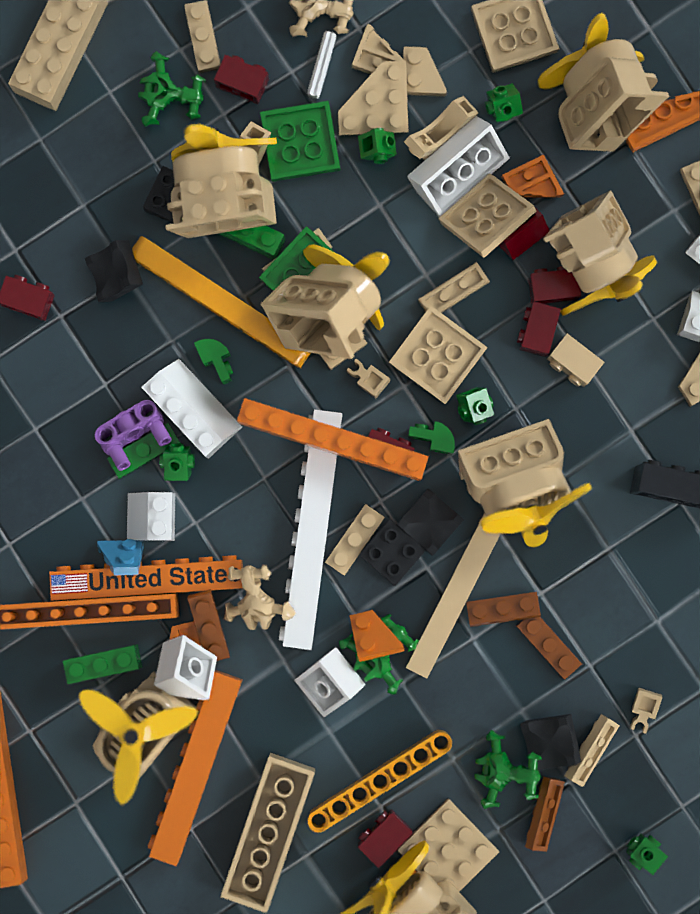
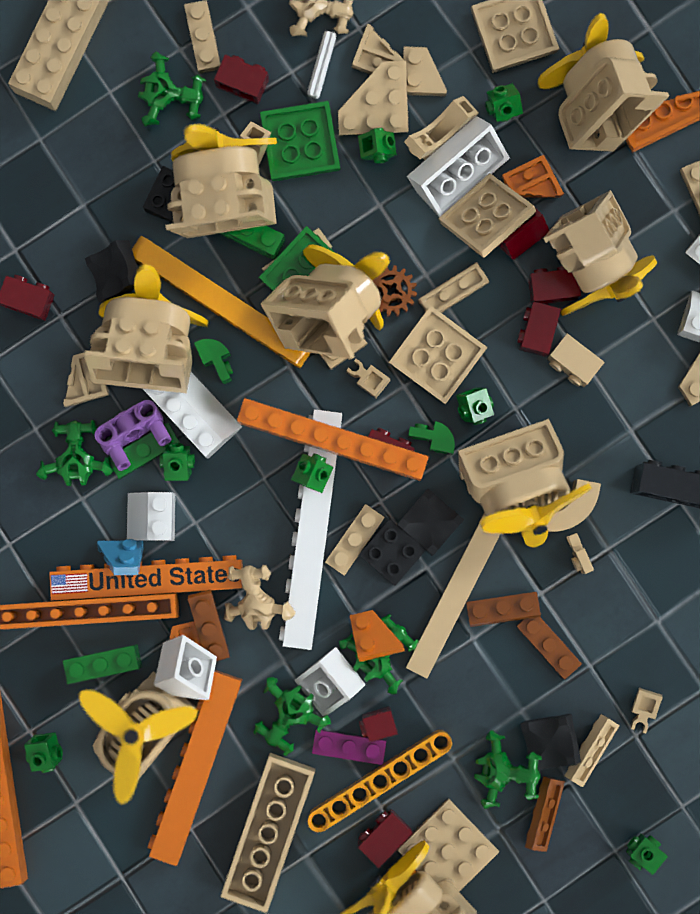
none -> green brick [24,732,63,773]
none -> green piece [36,420,114,486]
none -> tan wing [63,352,109,407]
none -> tan brick [84,264,208,393]
none -> green piece [253,677,331,756]
none -> green brick [291,453,334,493]
none -> magenta plate [312,729,386,765]
none -> dark red brick [359,706,398,742]
none -> dark orange gear [372,265,417,317]
none -> tan arch [546,479,601,532]
none -> tan plate [566,533,594,574]

